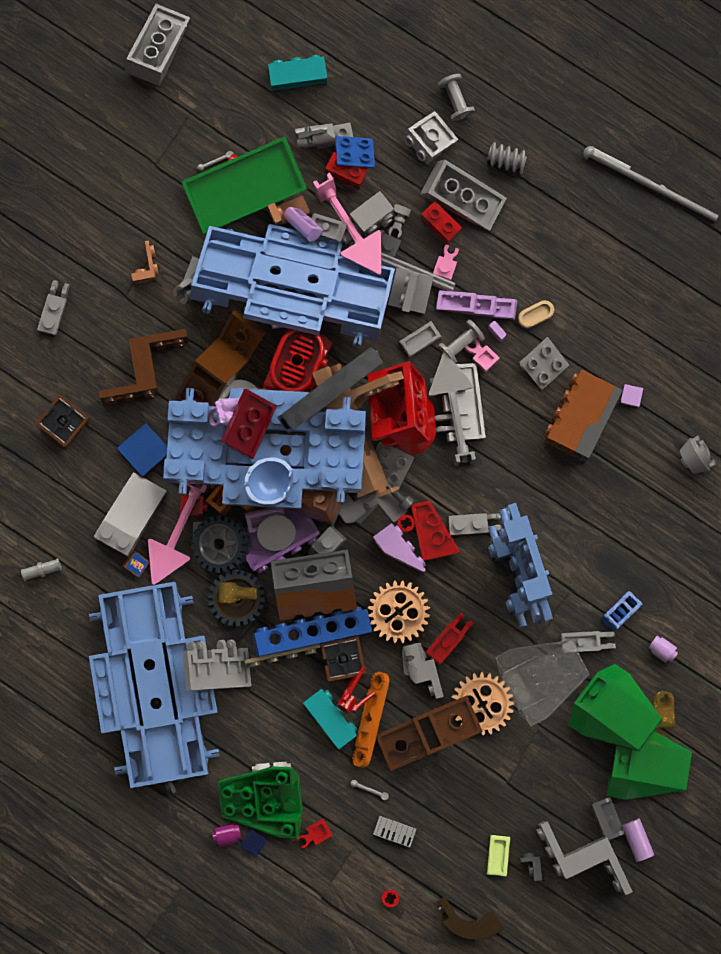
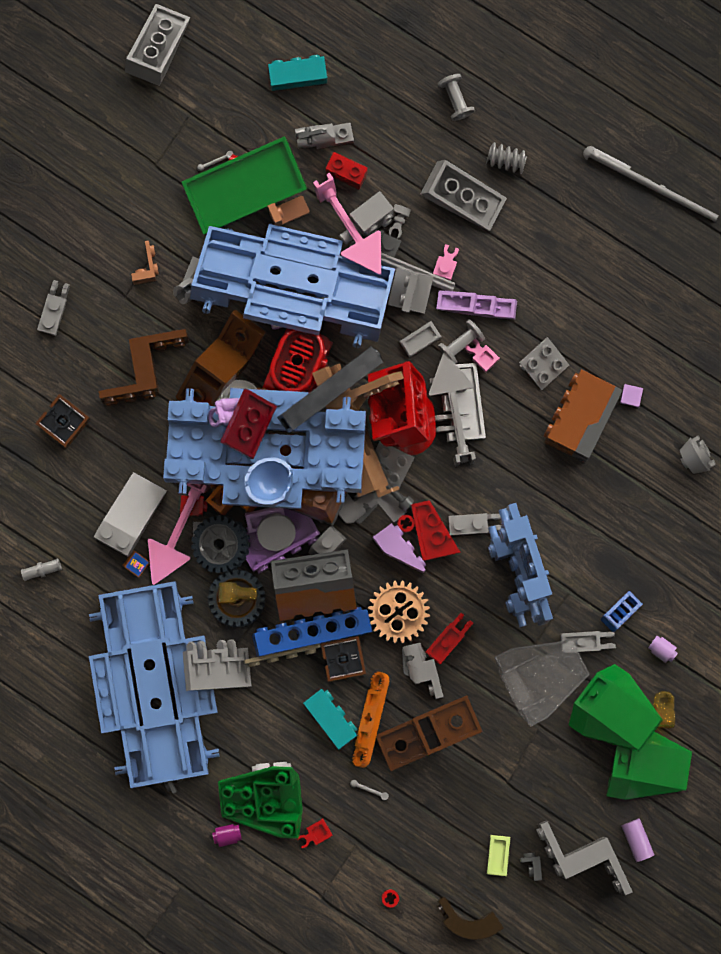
blue tile [117,423,167,477] -> none
clear blue tile [241,830,267,856] -> none
lavender brick [284,207,323,242] -> none
light grey hinge [311,213,347,242] -> none
blue hinge [334,136,375,168] -> none
red plant [337,666,375,714] -> none
light grey tile [373,816,416,847] -> none
light grey plate [403,111,459,164] -> none
red brick [421,201,462,245] -> none
light nougat gear [452,672,514,736] -> none
lavender tile [488,321,506,342] -> none
tan tile [518,301,554,329] -> none
dark grey hinge [590,797,625,840] -> none

